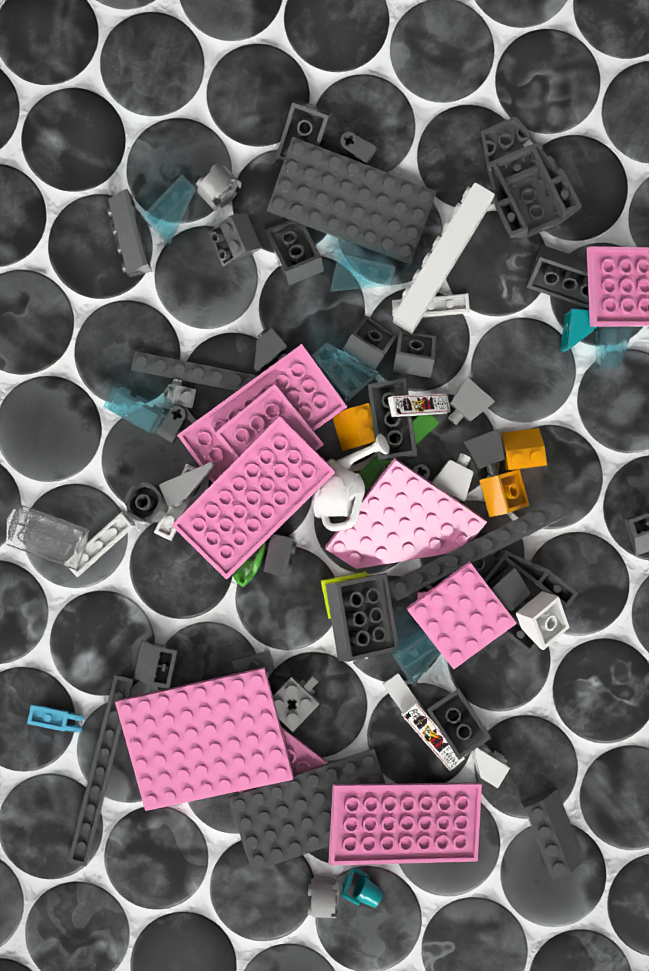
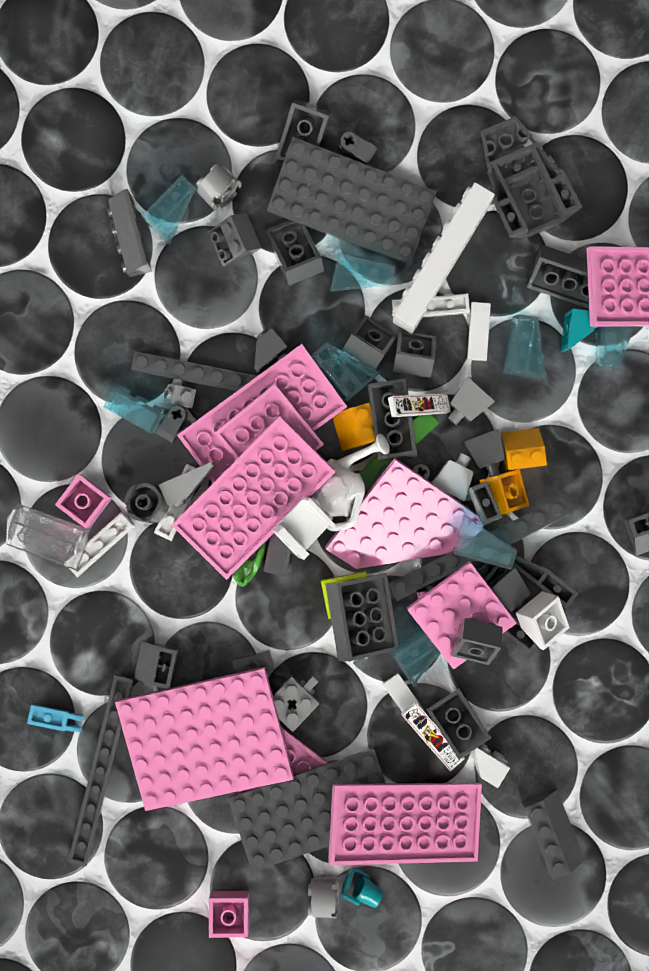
none -> bright pink brick [55,474,113,528]
none -> bright pink brick [209,891,249,938]
none -> white panel [272,497,336,560]
none -> dark grey slope [451,618,503,665]
none -> clear light blue wedge [453,514,517,570]
none -> white tile [467,302,491,361]
none -> dark grey brick [468,481,502,526]
none -> clear light blue wedge [503,314,547,380]

